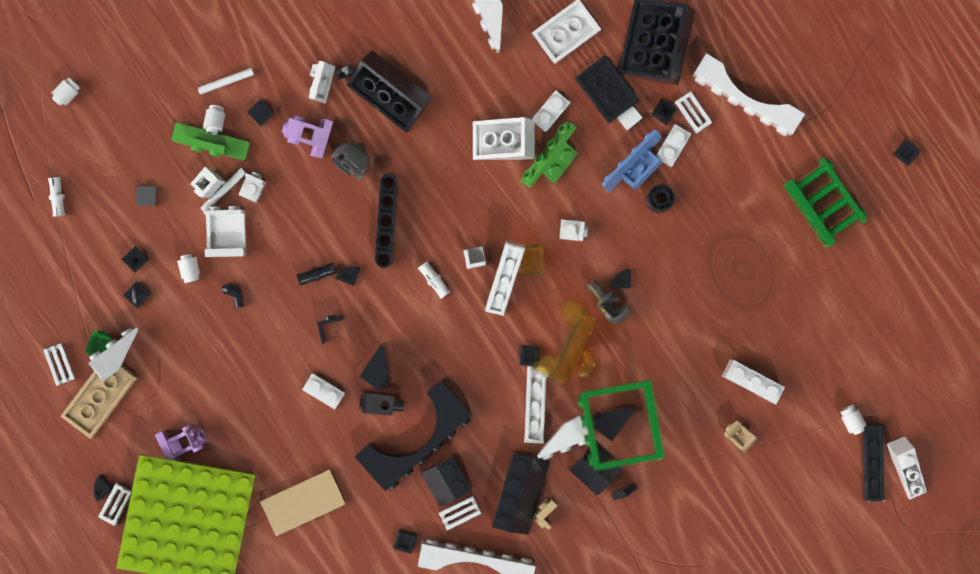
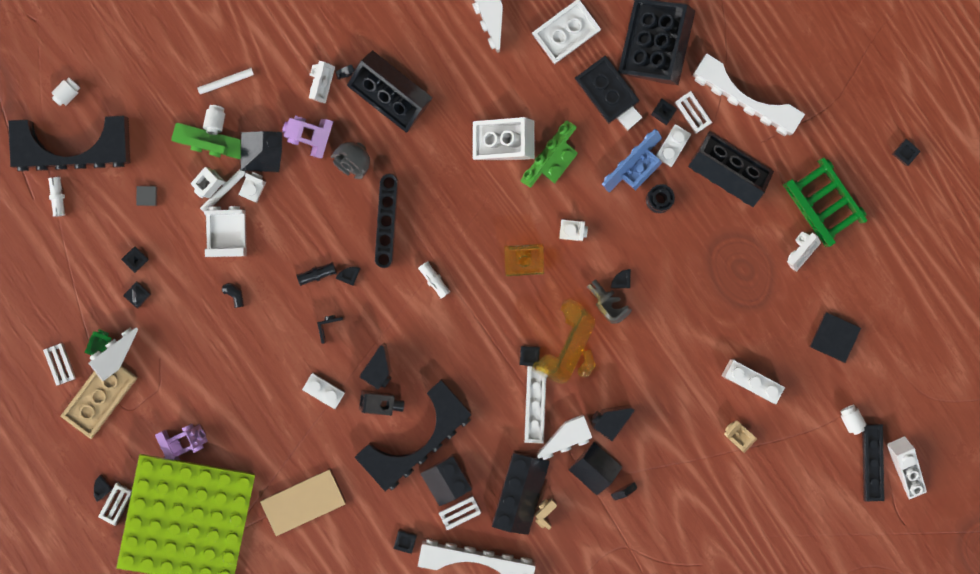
white brick [177,254,200,283] -> none
black tile [247,99,275,126] -> none
white panel [464,246,486,269] -> none
white tile [485,241,525,316] -> none
white plate [531,90,570,133] -> none
green window [577,379,665,471] -> none
none -> black arch [8,116,131,172]
none -> black slope [240,131,282,172]
none -> black slope [688,131,774,207]
none -> white hinge [787,231,821,272]
none -> black tile [809,312,861,363]

